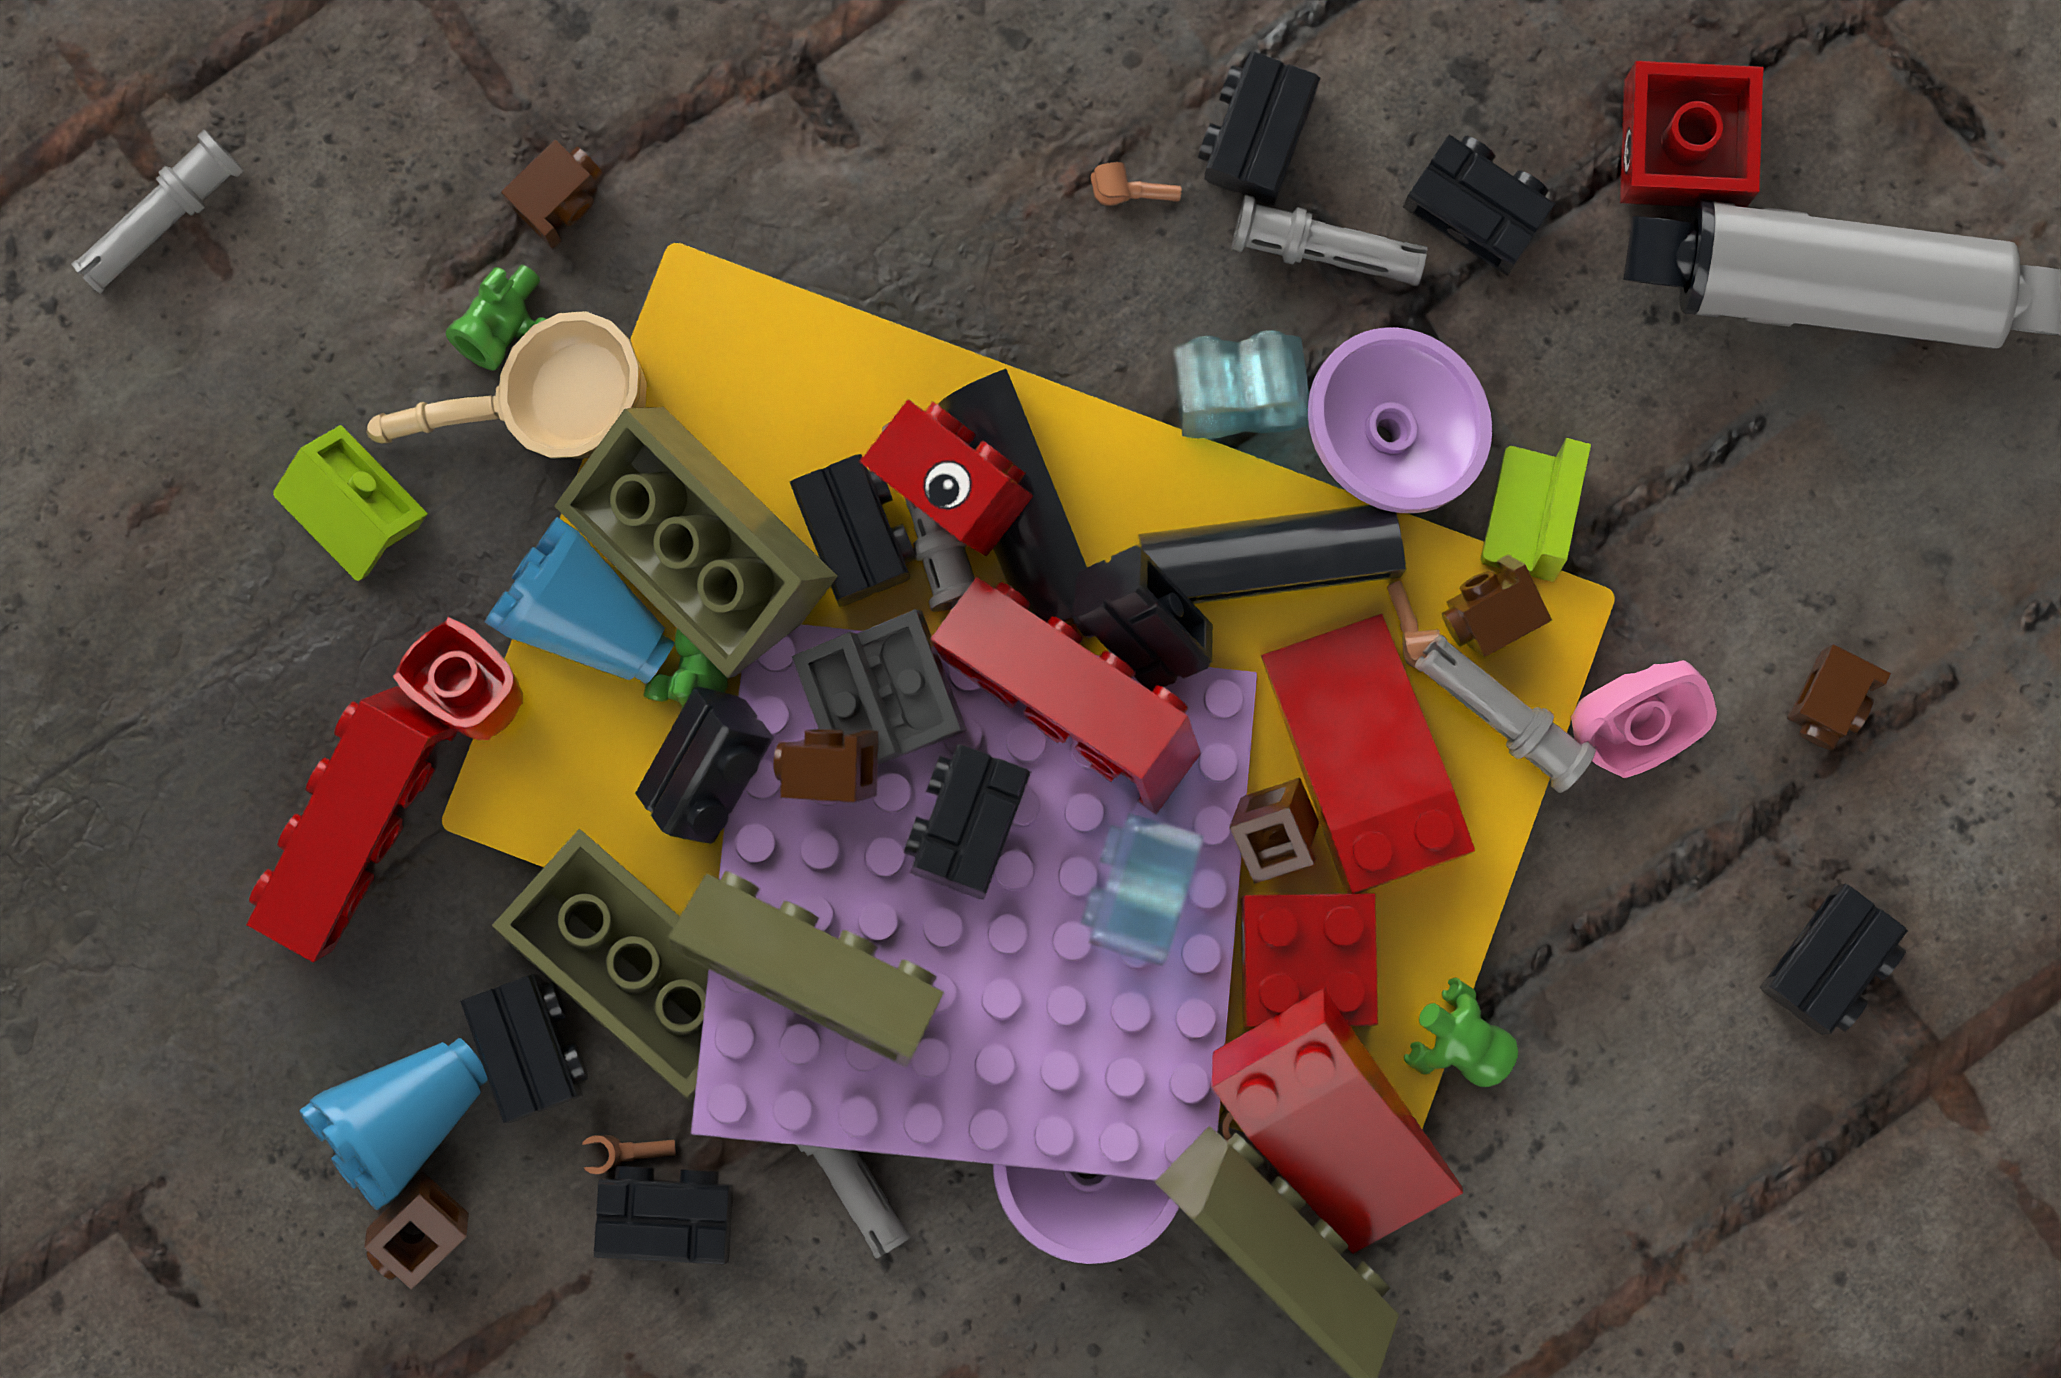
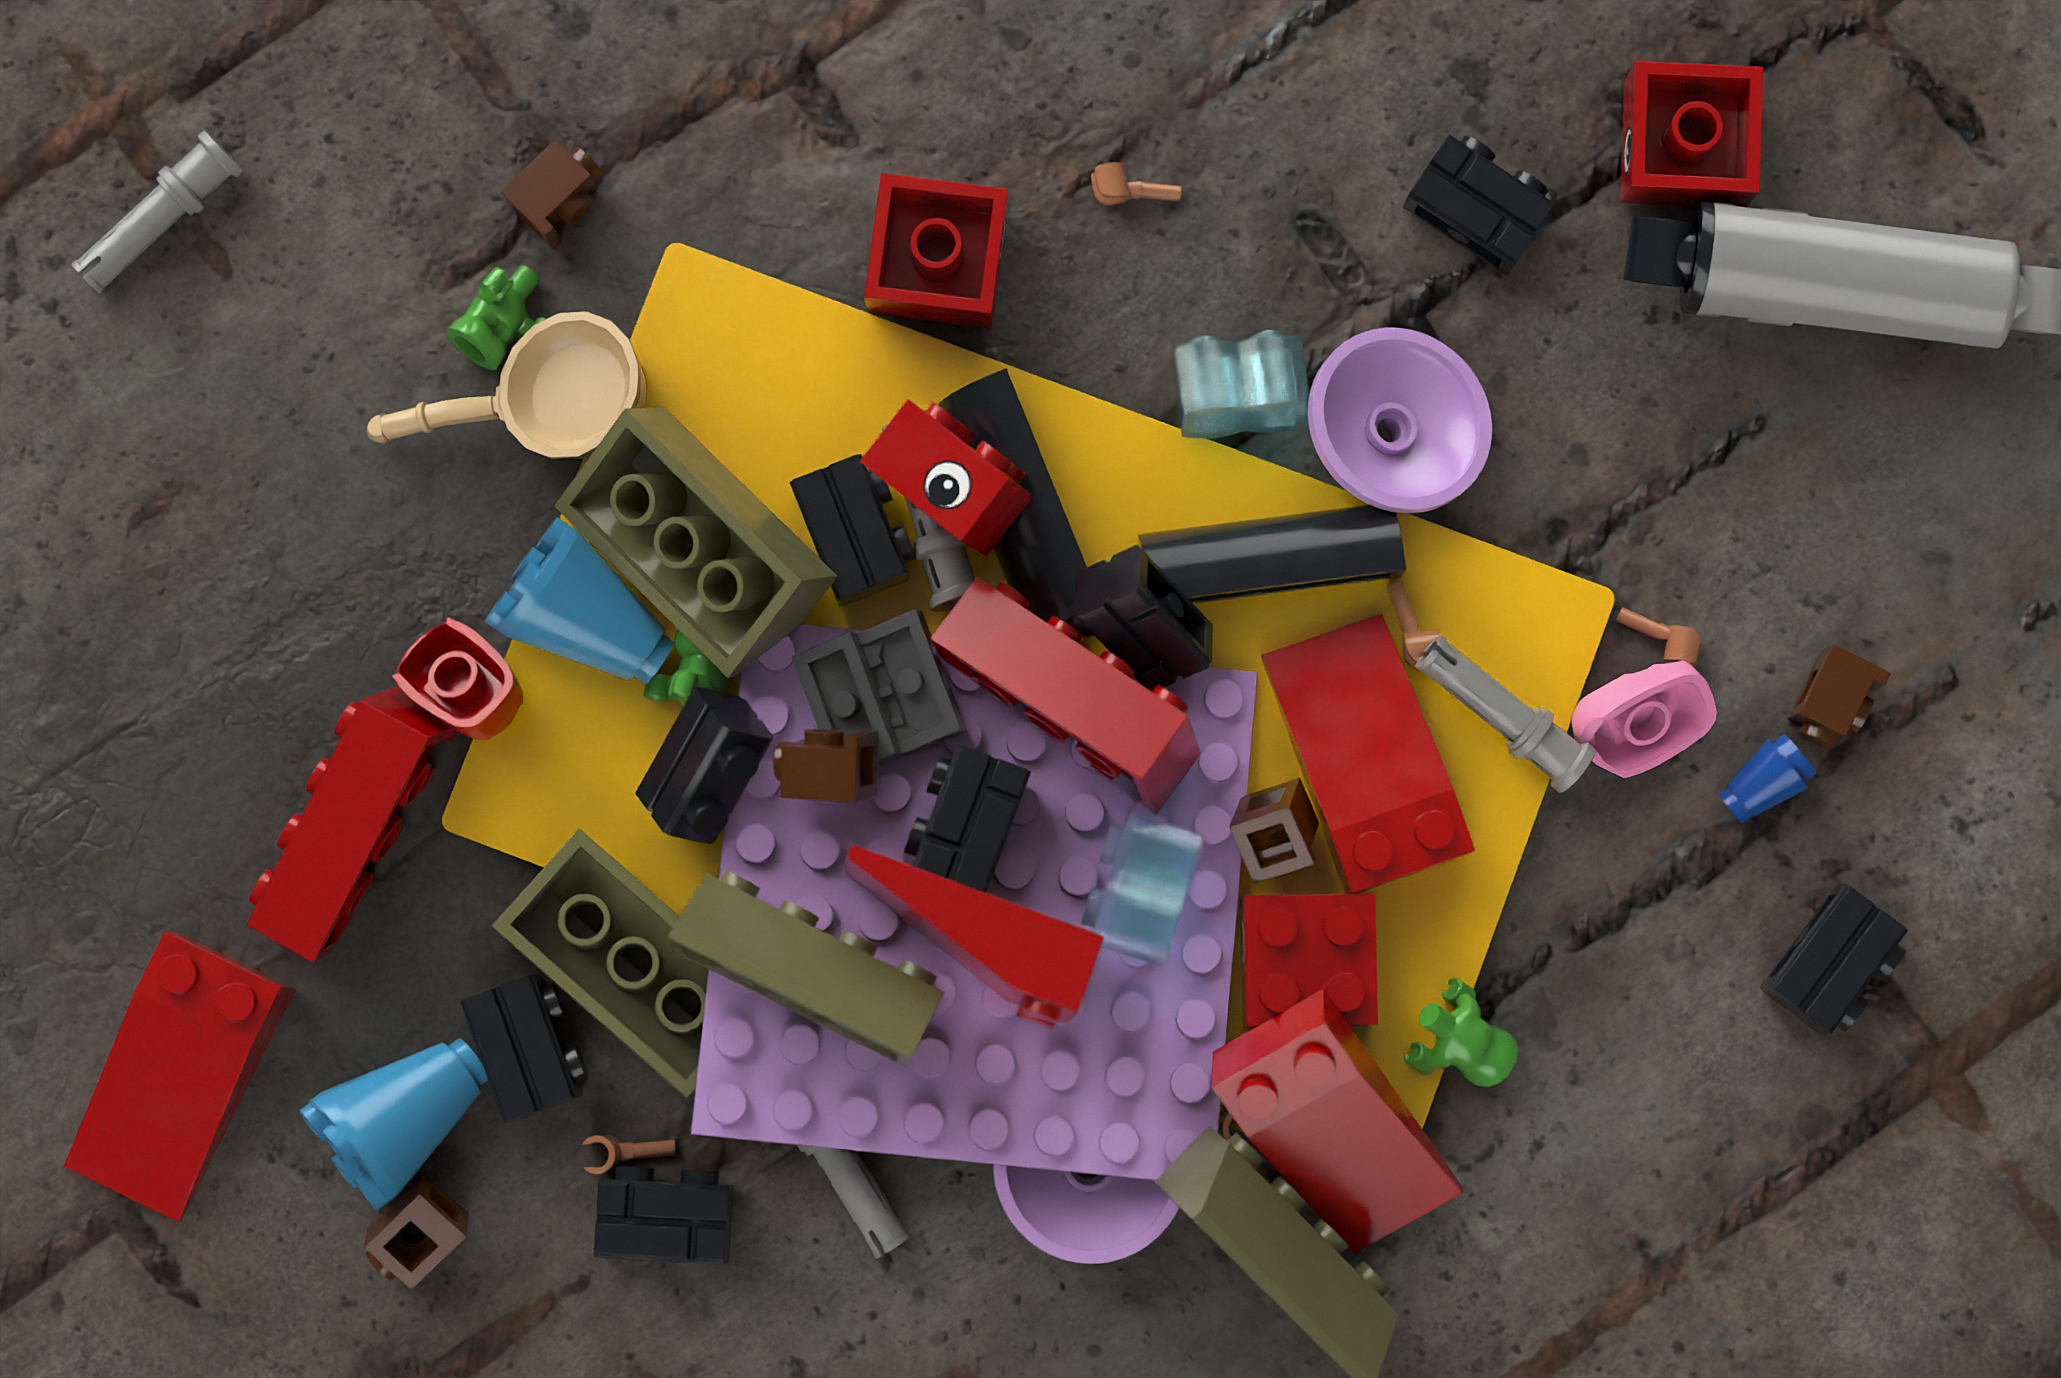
lime panel [273,425,428,581] -> none
black brick [1198,51,1321,205] -> none
light grey pin [1232,195,1427,286] -> none
reddish brown brick [1442,554,1553,657] -> none
lime panel [1481,438,1591,582] -> none
none -> red slope [64,931,296,1222]
none -> red slope [845,844,1105,1029]
none -> red brick [864,173,1008,329]
none -> nougat hand [1616,607,1701,667]
none -> blue cone [1718,733,1817,824]

